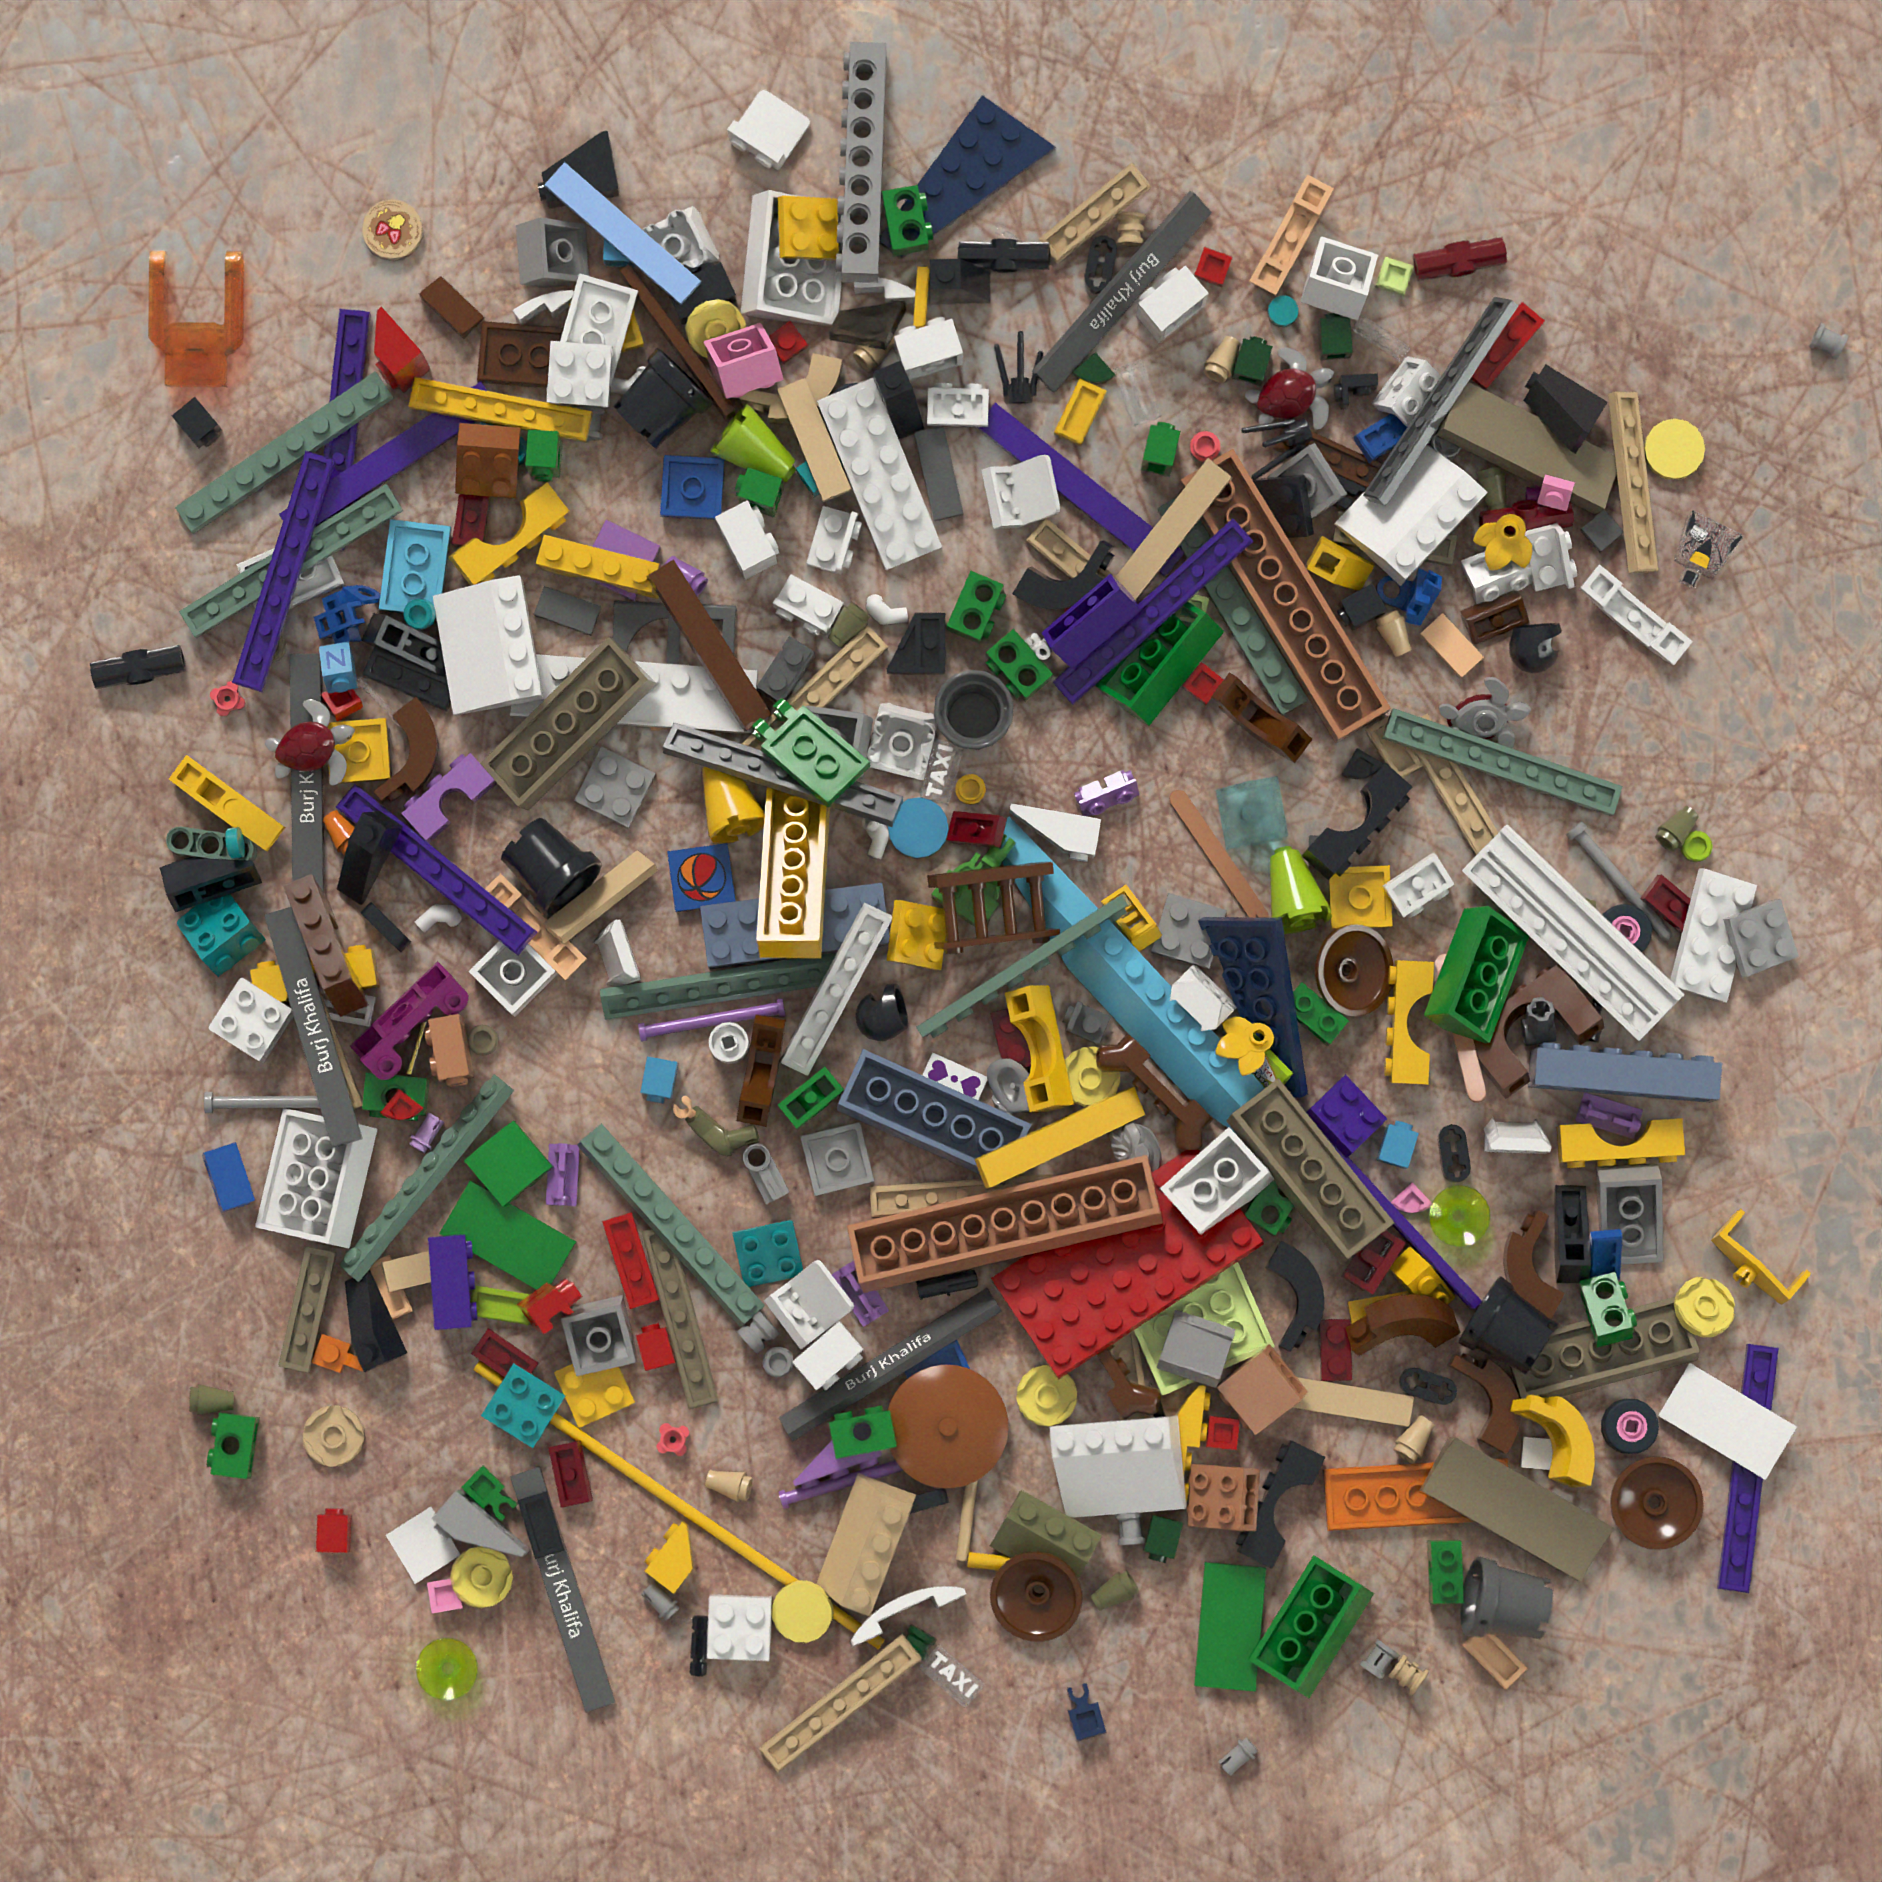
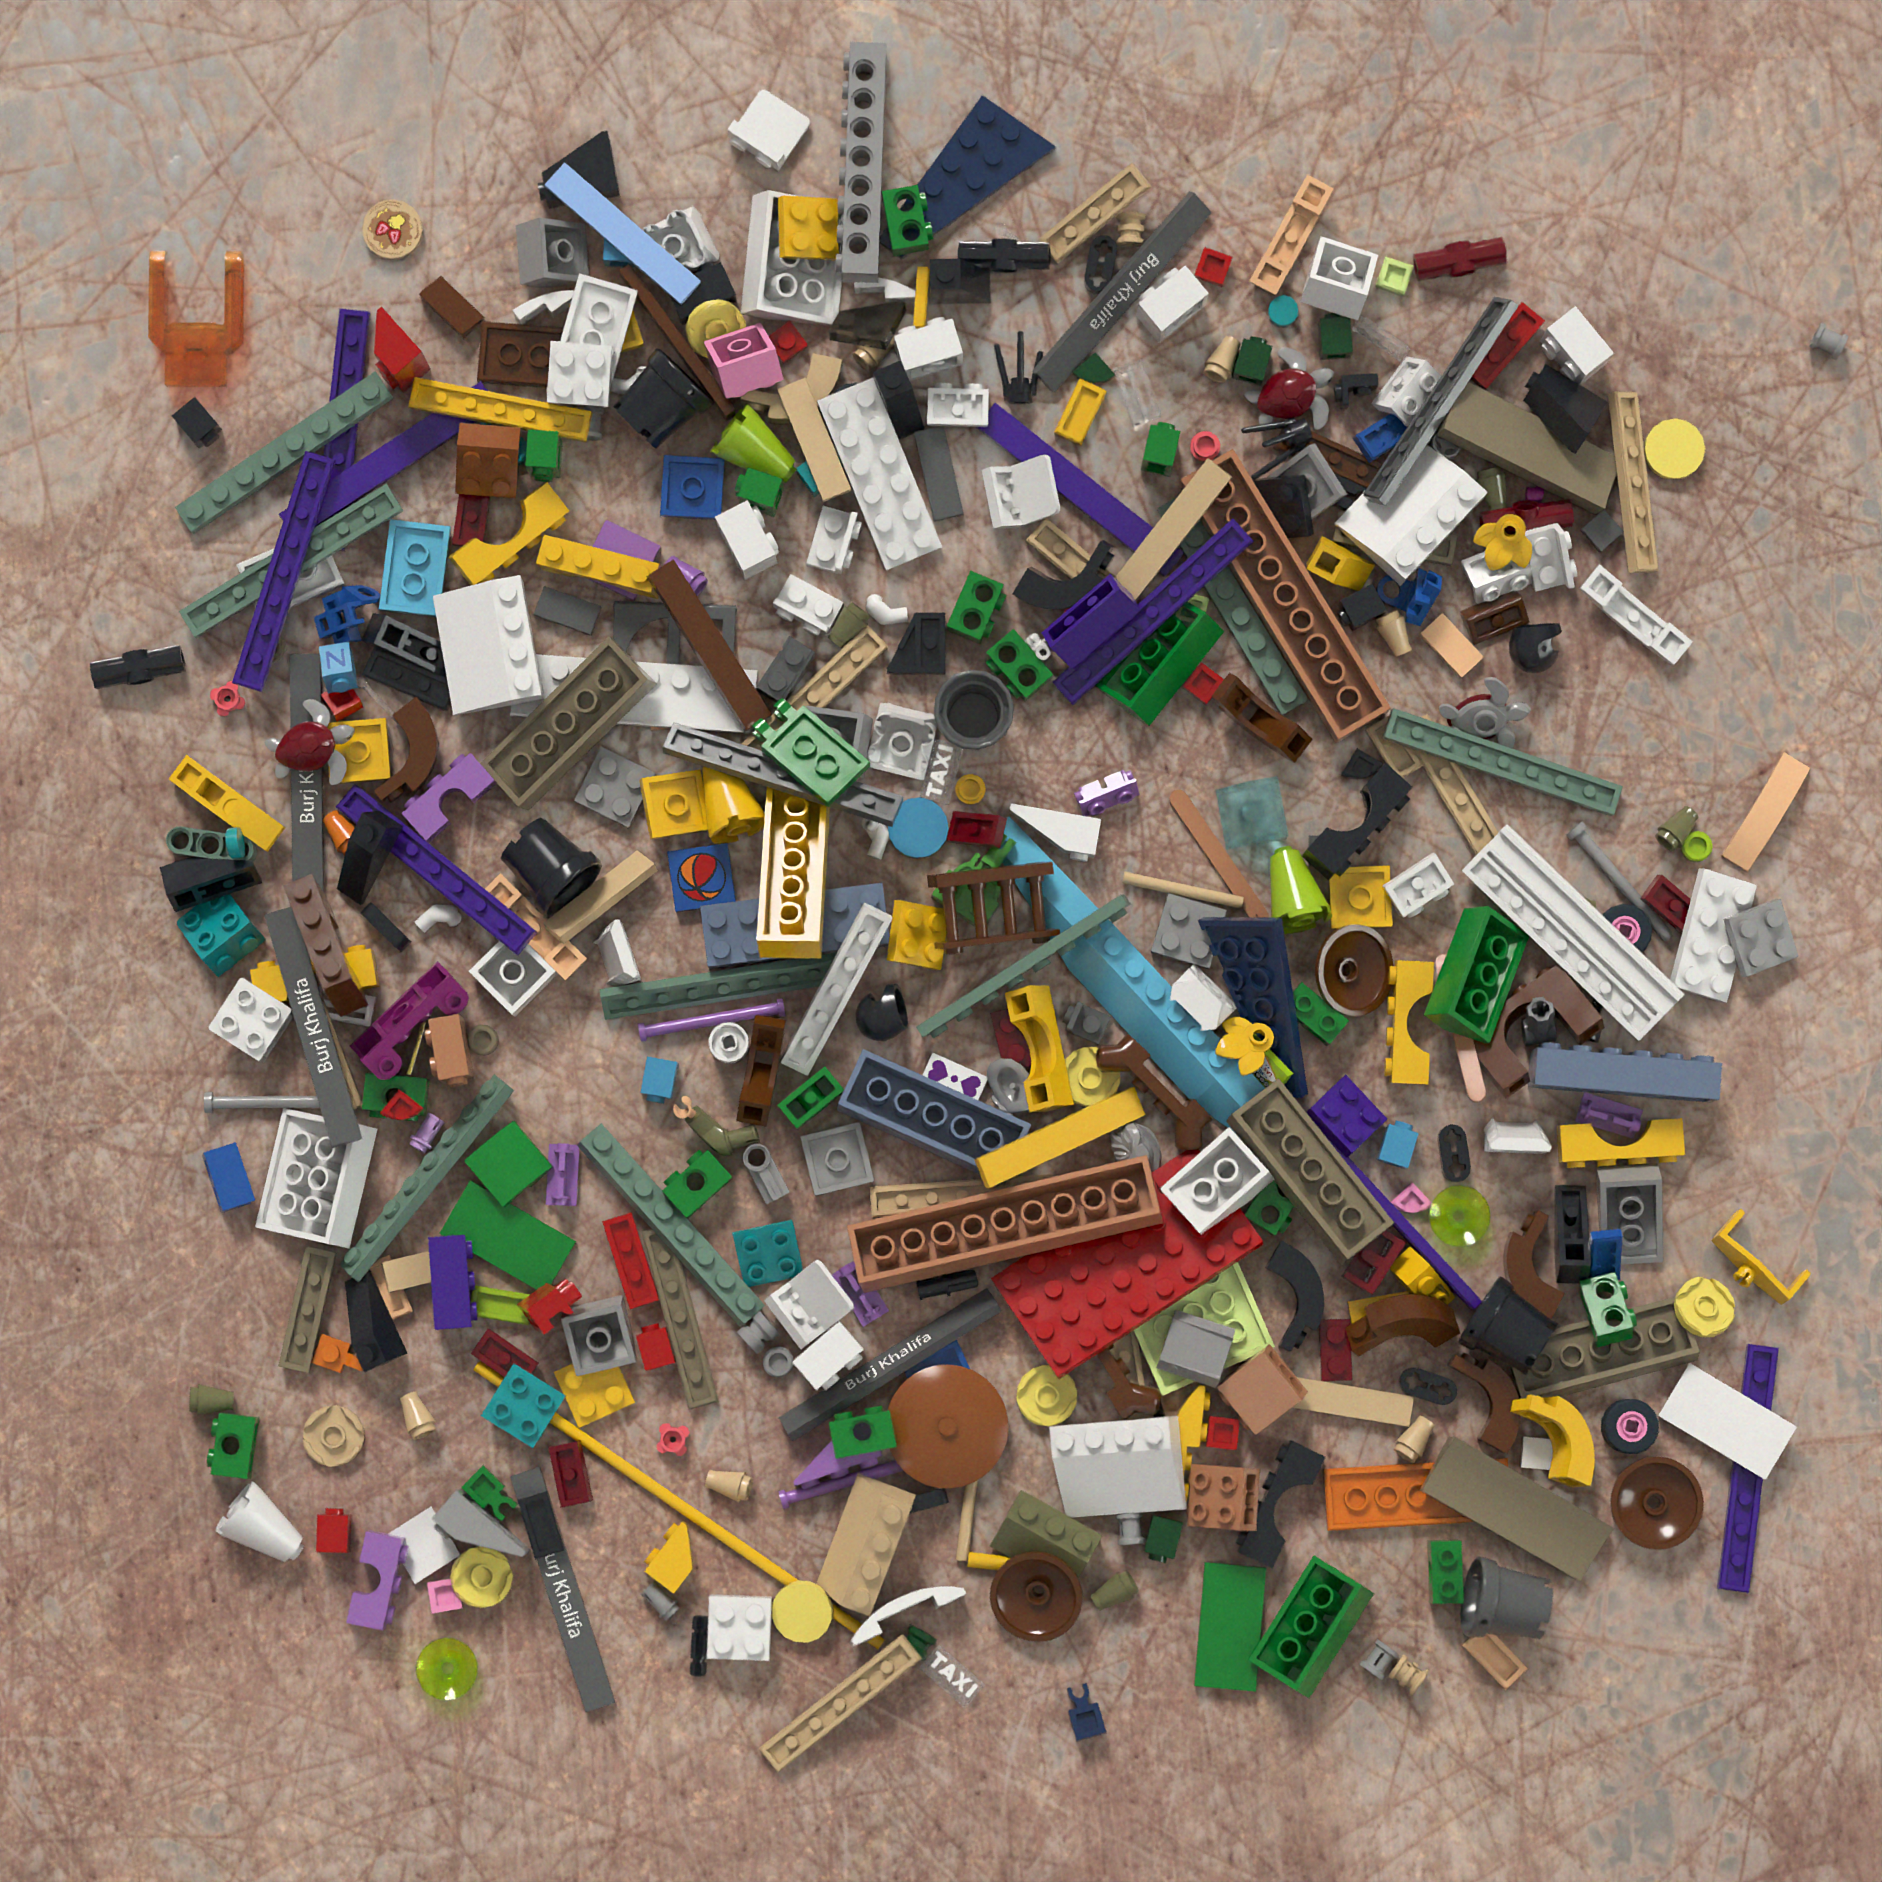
teal tile [404,599,436,630] -> none
yellow slope [1101,885,1162,952] -> none
light grey pin [1218,1737,1258,1776] -> none
bright pink plate [1537,475,1575,511] -> none
torso [1674,510,1744,589] -> none
none -> white cone [215,1481,304,1562]
none -> medium lavender arch [346,1530,409,1630]
none -> tan cone [400,1392,436,1440]
none -> yellow plate [639,769,708,840]
none -> green brick [662,1150,733,1219]
none -> tan bar [1122,872,1244,909]
none -> white brick [1540,306,1614,385]
none -> light nougat slope [1721,752,1810,872]

